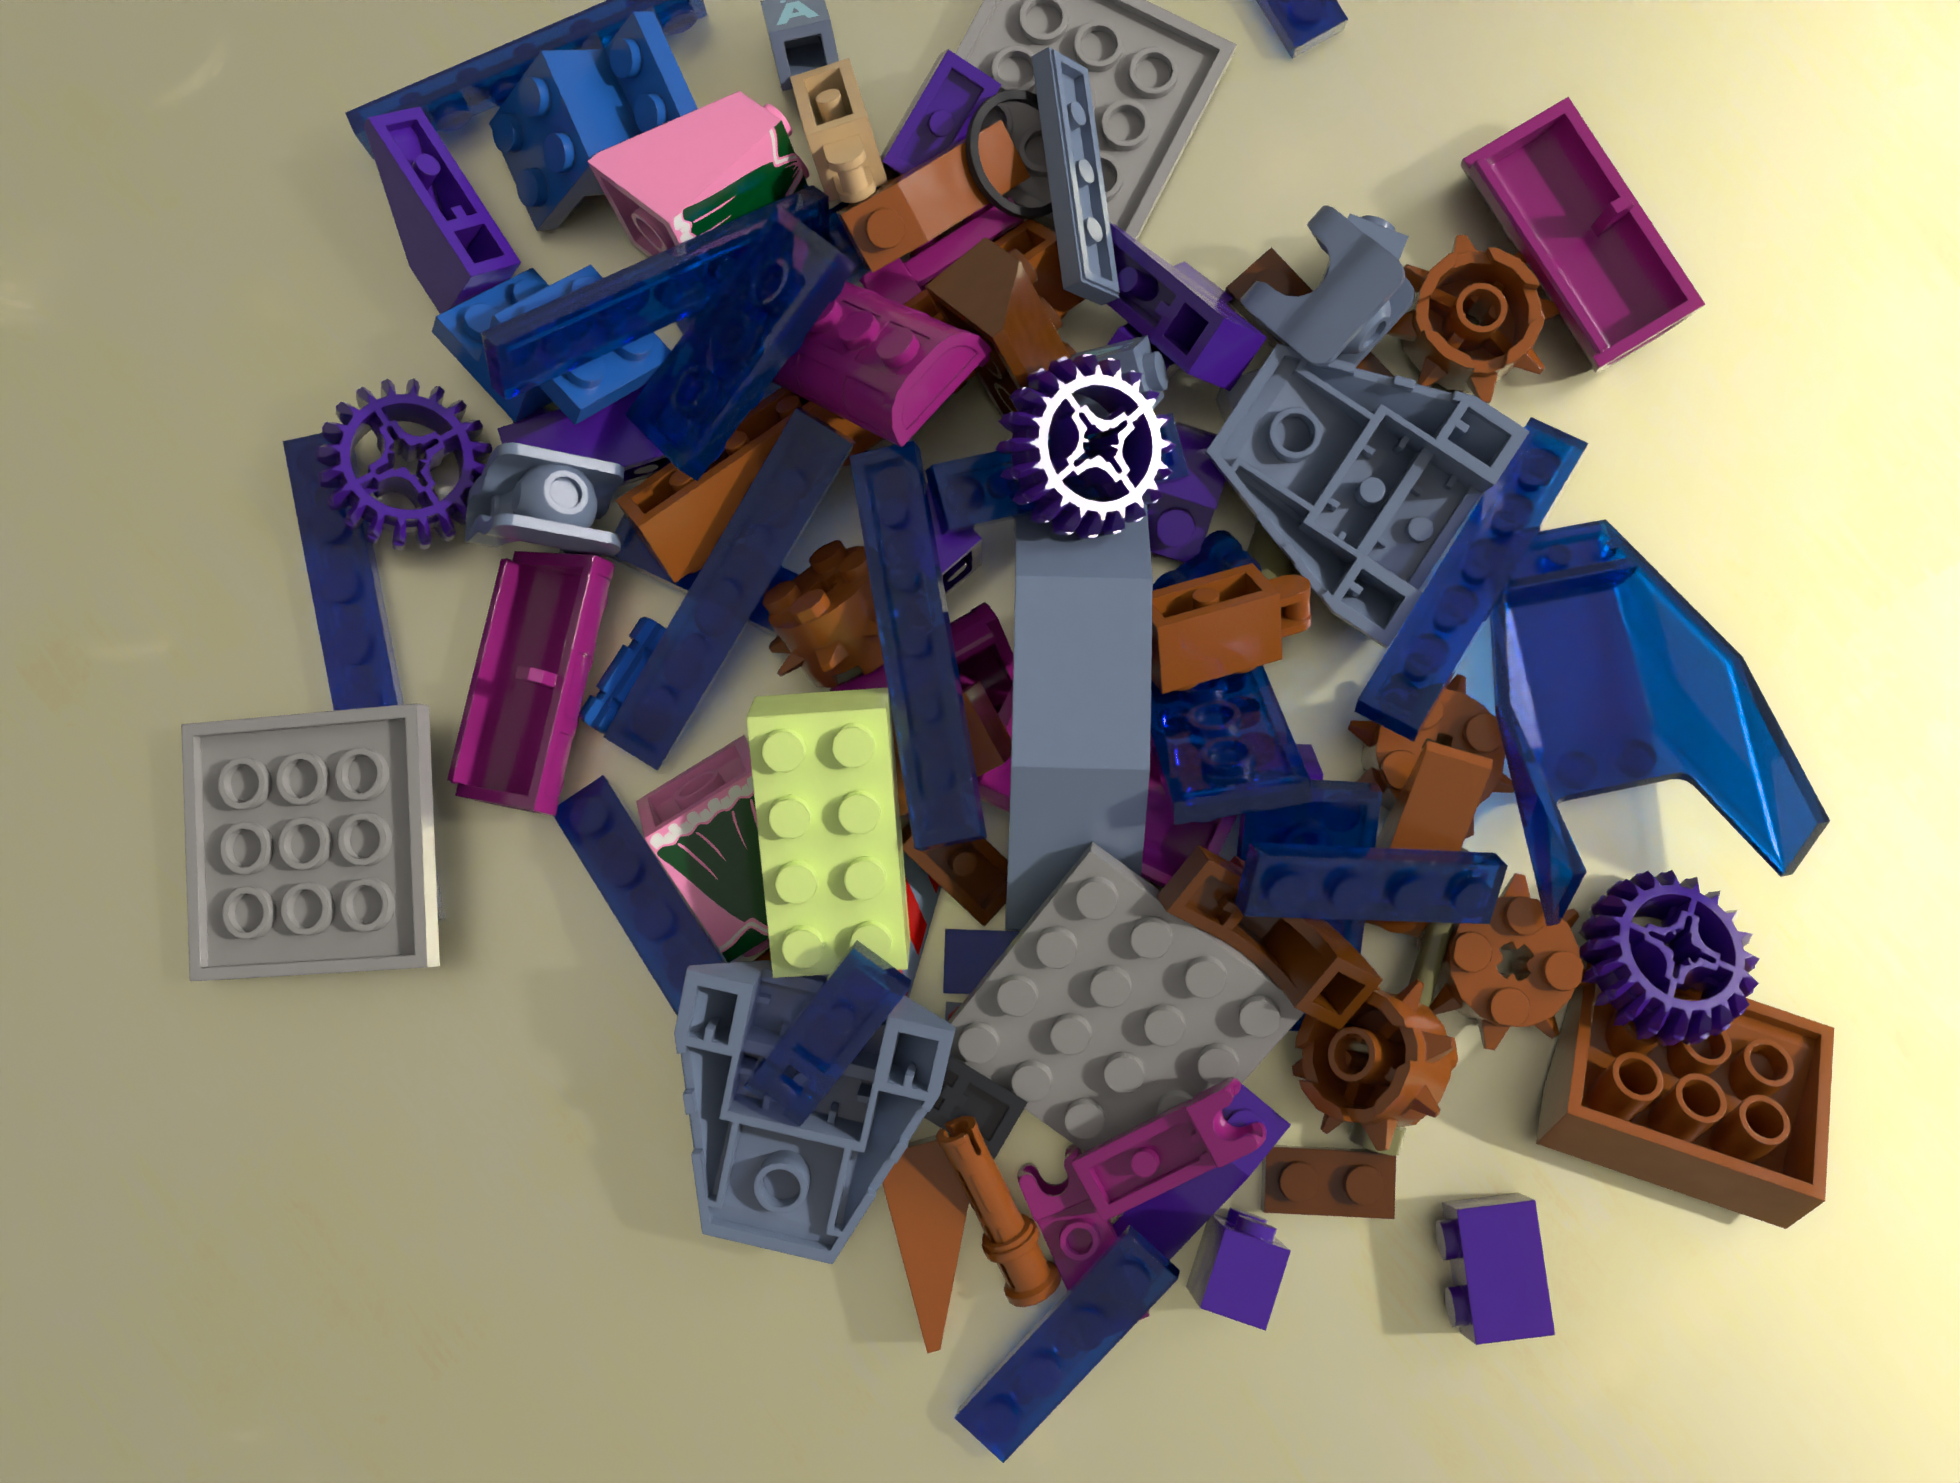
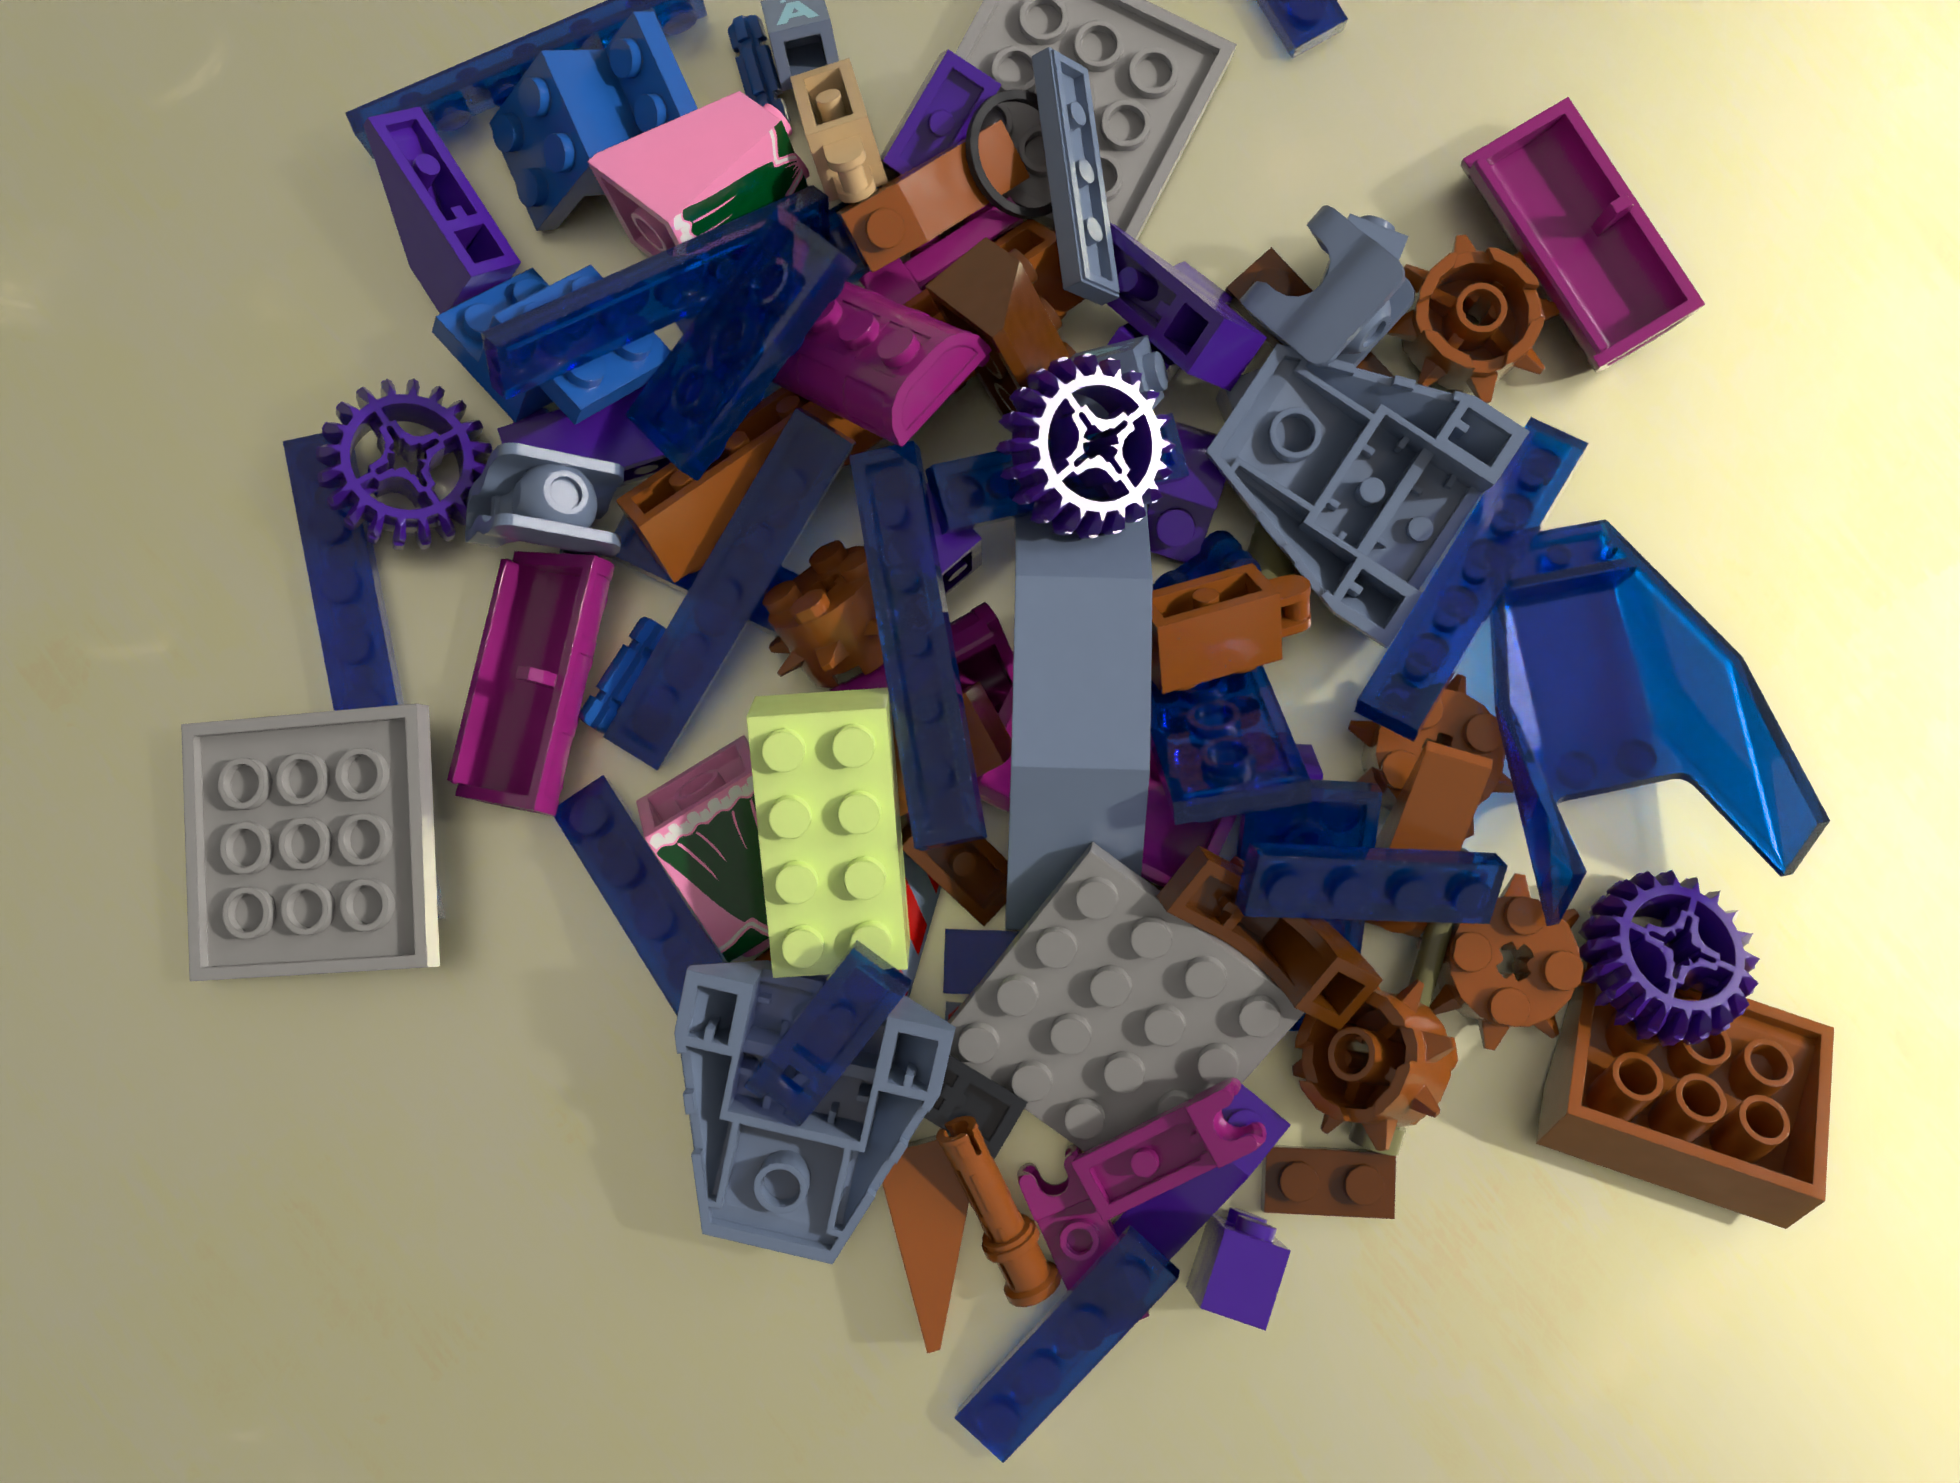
dark purple brick [1436,1193,1555,1345] -> none
none -> blue axle [728,15,791,124]

